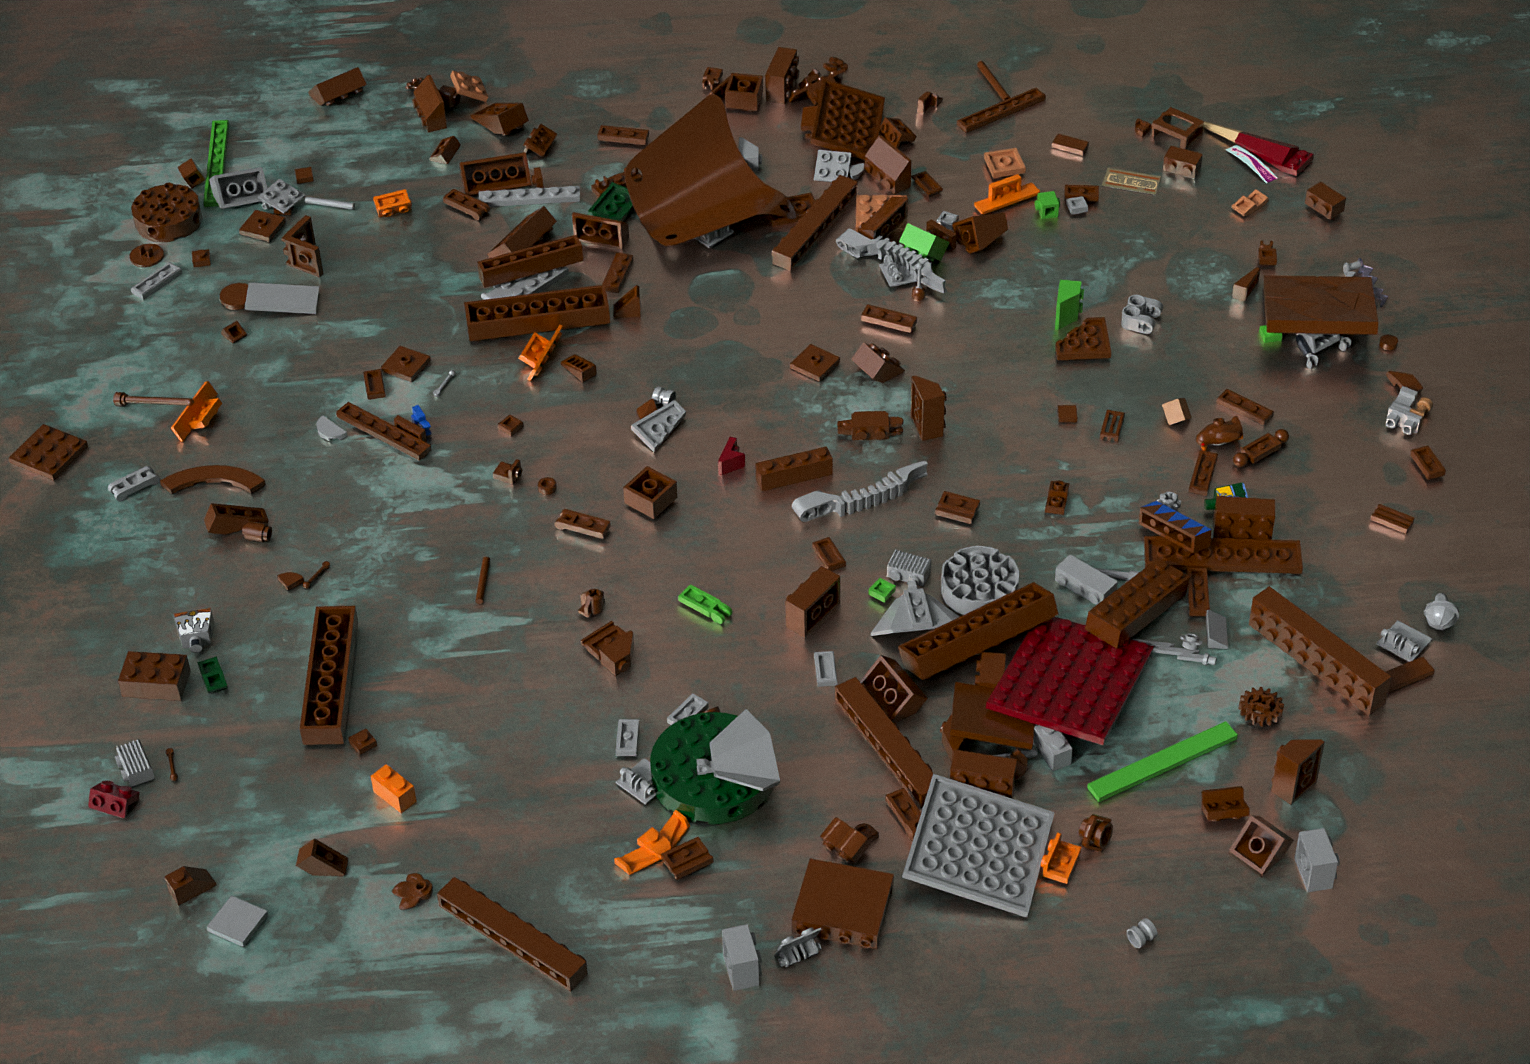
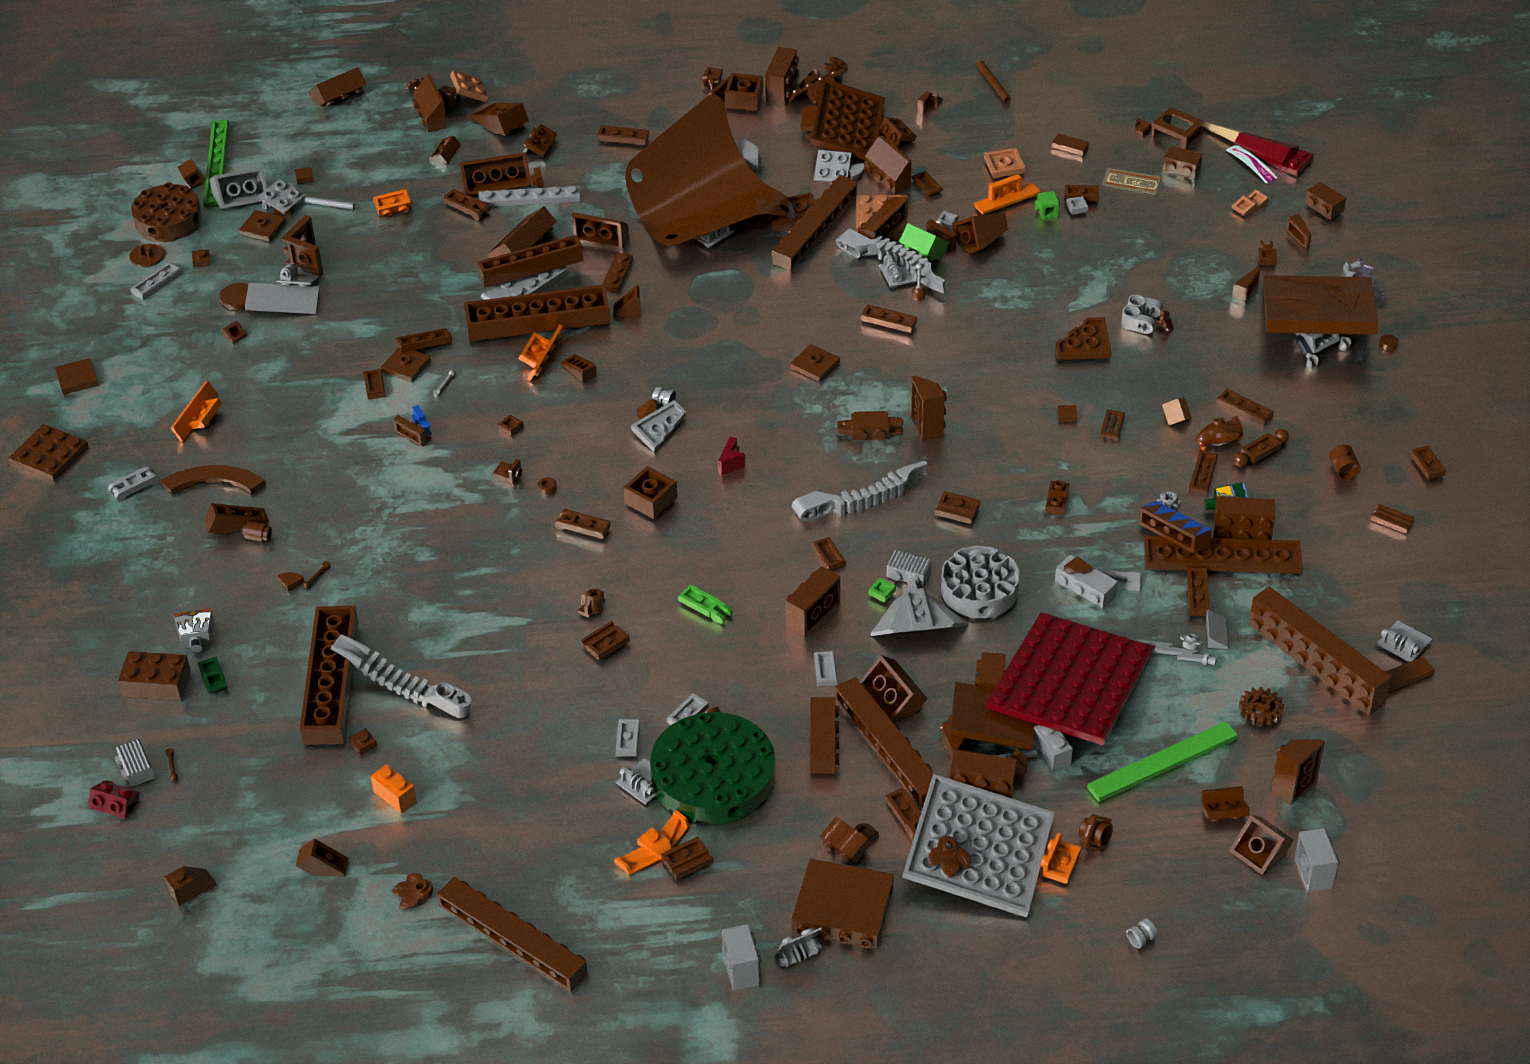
reddish brown piece [113,392,194,407] -> none
light grey tile [207,896,268,947] -> none
light grey tile [316,415,348,440] -> none
reddish brown plate [336,402,432,461] -> none
reddish brown bar [475,557,490,604] -> none
dark green plate [587,182,634,222] -> none
reddish brown plate [591,167,643,197] -> none
reddish brown slope [599,630,634,677] -> none
light grey panel [697,709,780,791] -> none
reddish brown brick [755,446,833,492] -> none
reddish brown slope [851,342,905,383] -> none
reddish brown brick [898,582,1059,680] -> none
reddish brown tile [957,88,1046,133] -> none
bright green slope [1055,280,1084,330] -> none
reddish brown brick [1085,558,1190,649] -> none
bright green plate [1259,325,1282,343] -> none
reddish brown slope [1386,371,1424,393] -> none
light grey hips [1386,386,1433,435] -> none
light grey piece [1424,593,1459,630] -> none
none -> reddish brown tile [55,358,99,395]
none -> light grey hinge [276,263,319,287]
none -> light grey piece [331,634,471,718]
none -> reddish brown tile [396,328,452,352]
none -> reddish brown brick [810,697,839,774]
none -> reddish brown plate [928,836,971,878]
none -> reddish brown tile [1064,556,1092,574]
none -> reddish brown plant [1155,310,1174,332]
none -> reddish brown slope [1286,214,1312,250]
none -> reddish brown wheel [1329,444,1361,480]

